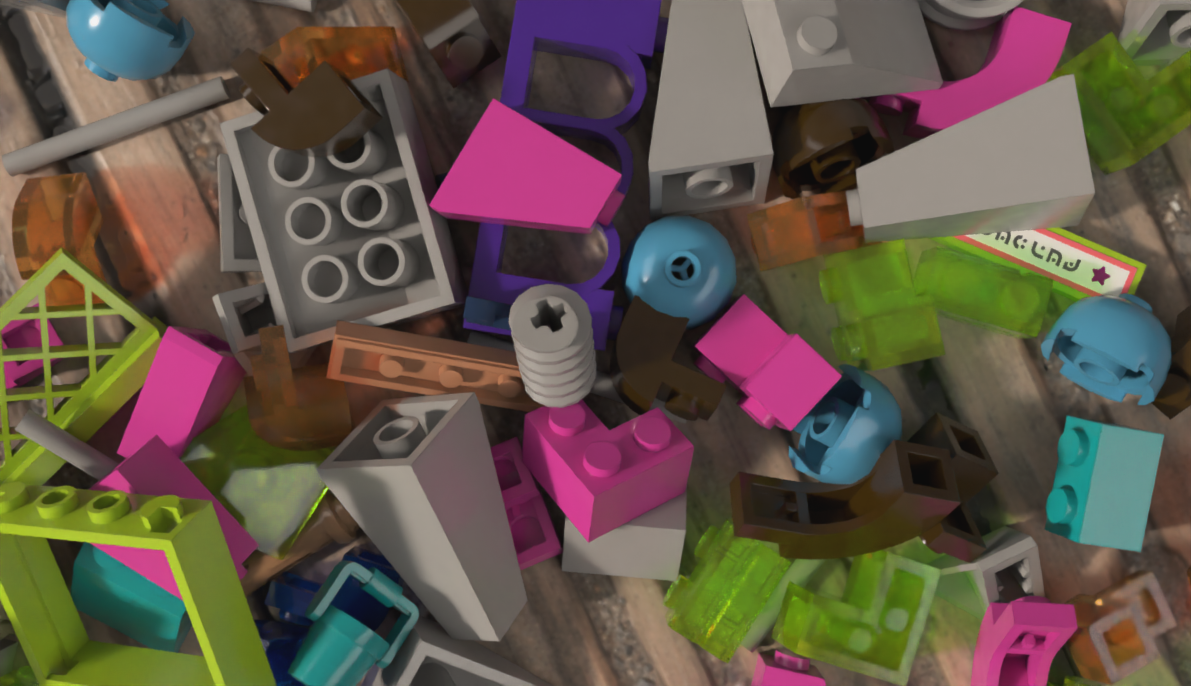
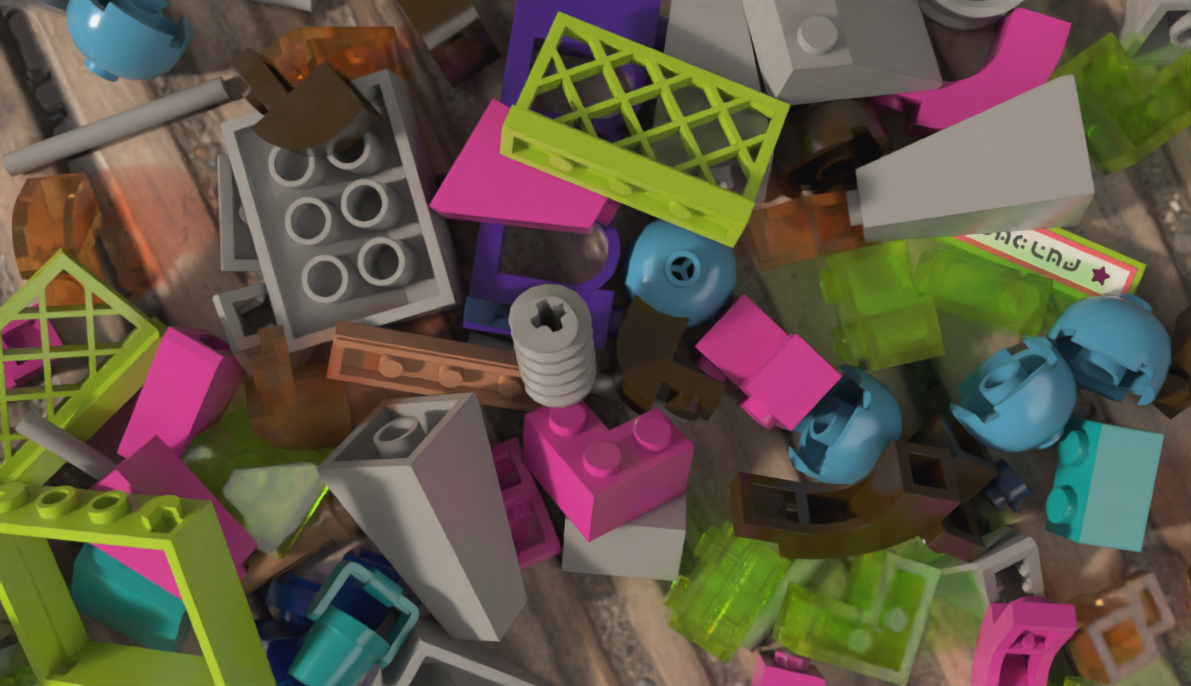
none -> lime fence [500,11,791,248]
none -> dark azure cylinder [949,337,1077,452]
none -> dark blue plate [981,458,1031,513]

